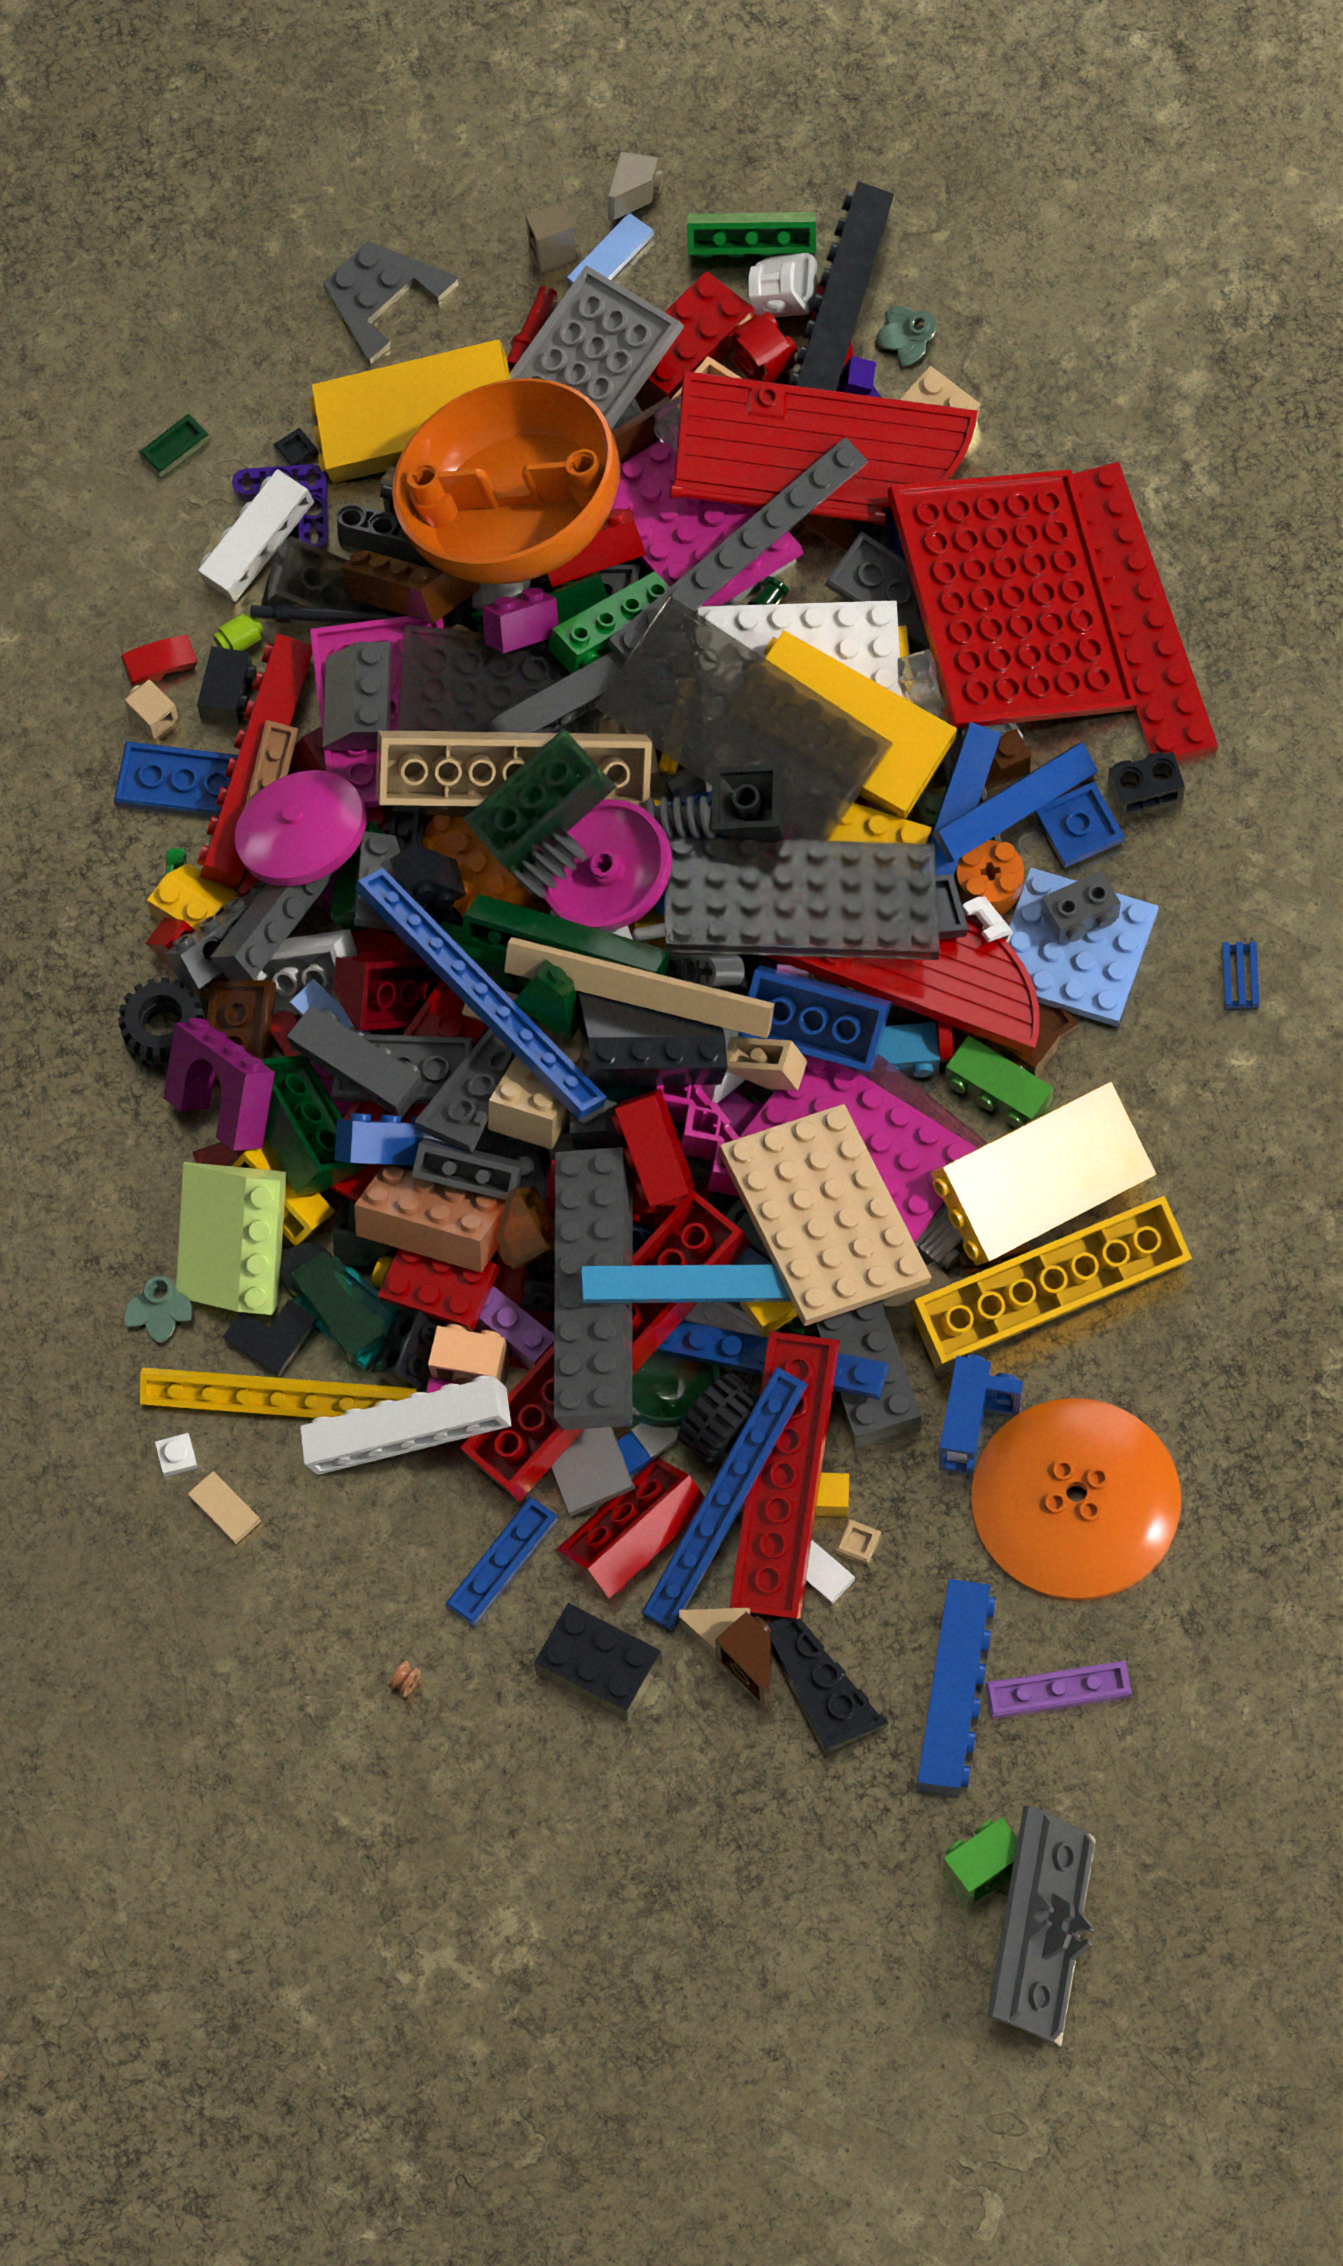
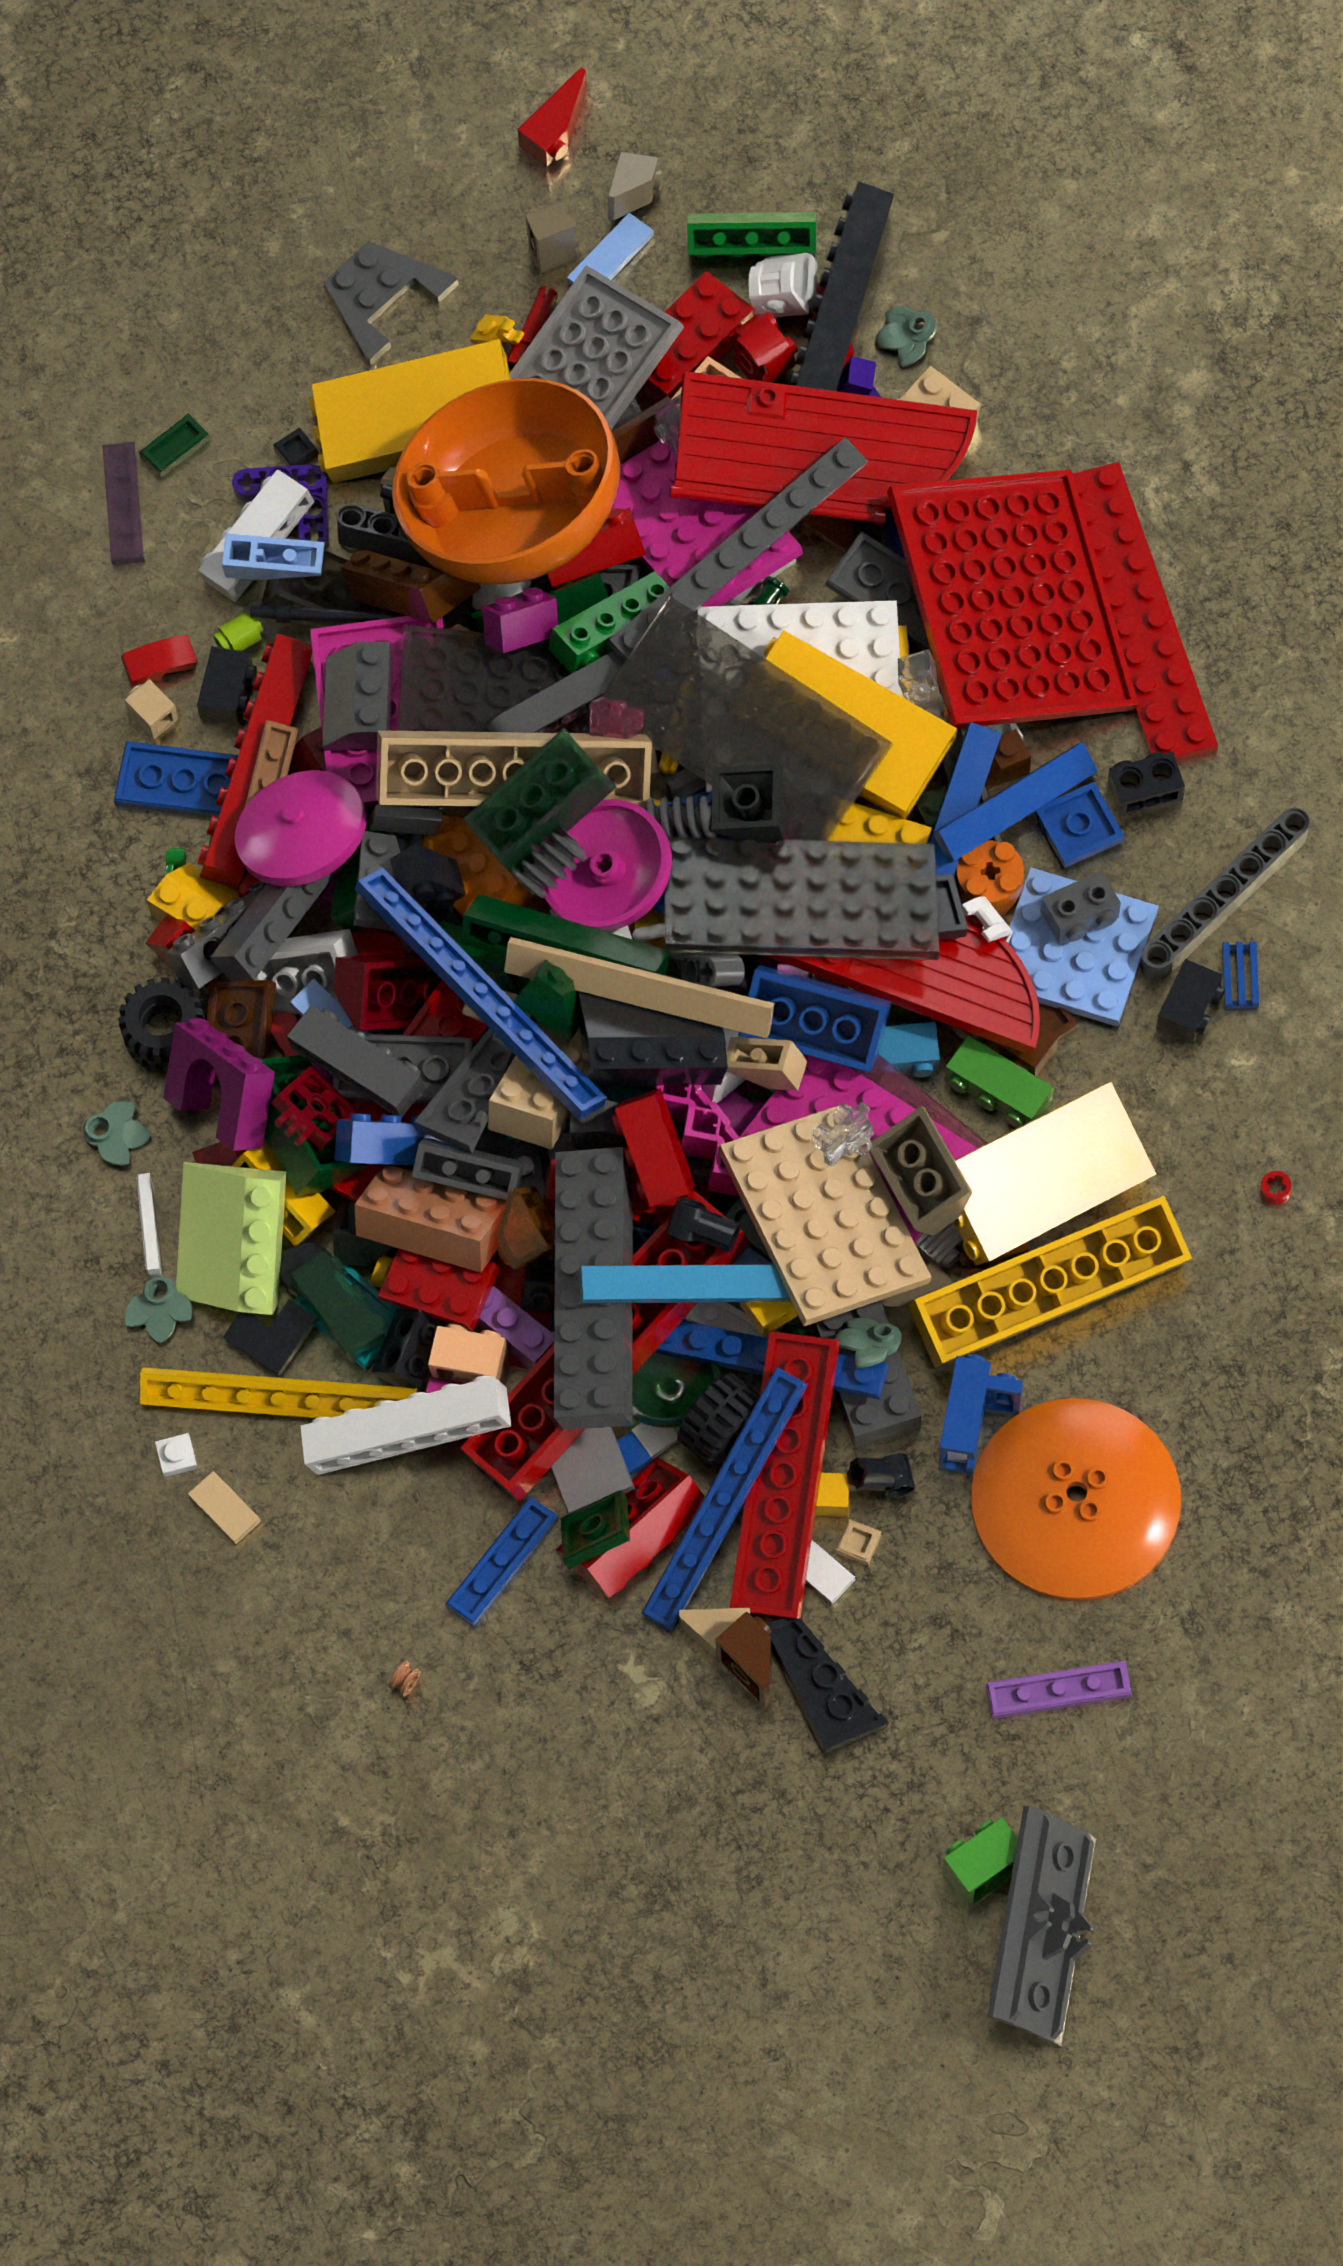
black brick [534,1603,662,1722] -> none
blue brick [917,1579,996,1798] -> none
red piece [936,1020,953,1063] -> none
none -> sand green plate [83,1101,151,1166]
none -> clear purple tile [102,442,145,565]
none -> white tile [136,1173,163,1280]
none -> light blue slope [222,533,325,580]
none -> dark red piece [271,1066,360,1150]
none -> dark grey tile [369,804,442,836]
none -> yellow plate [469,314,525,345]
none -> red slope [517,67,587,167]
none -> dark green tile [561,1490,630,1570]
none -> clear pink brick [589,697,644,739]
none -> black piece [667,1197,741,1253]
none -> clear hips [812,1102,874,1167]
none -> sand green plate [834,1317,902,1368]
none -> black piece [847,1453,916,1497]
none -> dark tan slope [867,1106,973,1236]
none -> dark grey beam [1140,807,1310,981]
none -> black brick [1156,959,1225,1044]
none -> red bush [1260,1171,1292,1205]

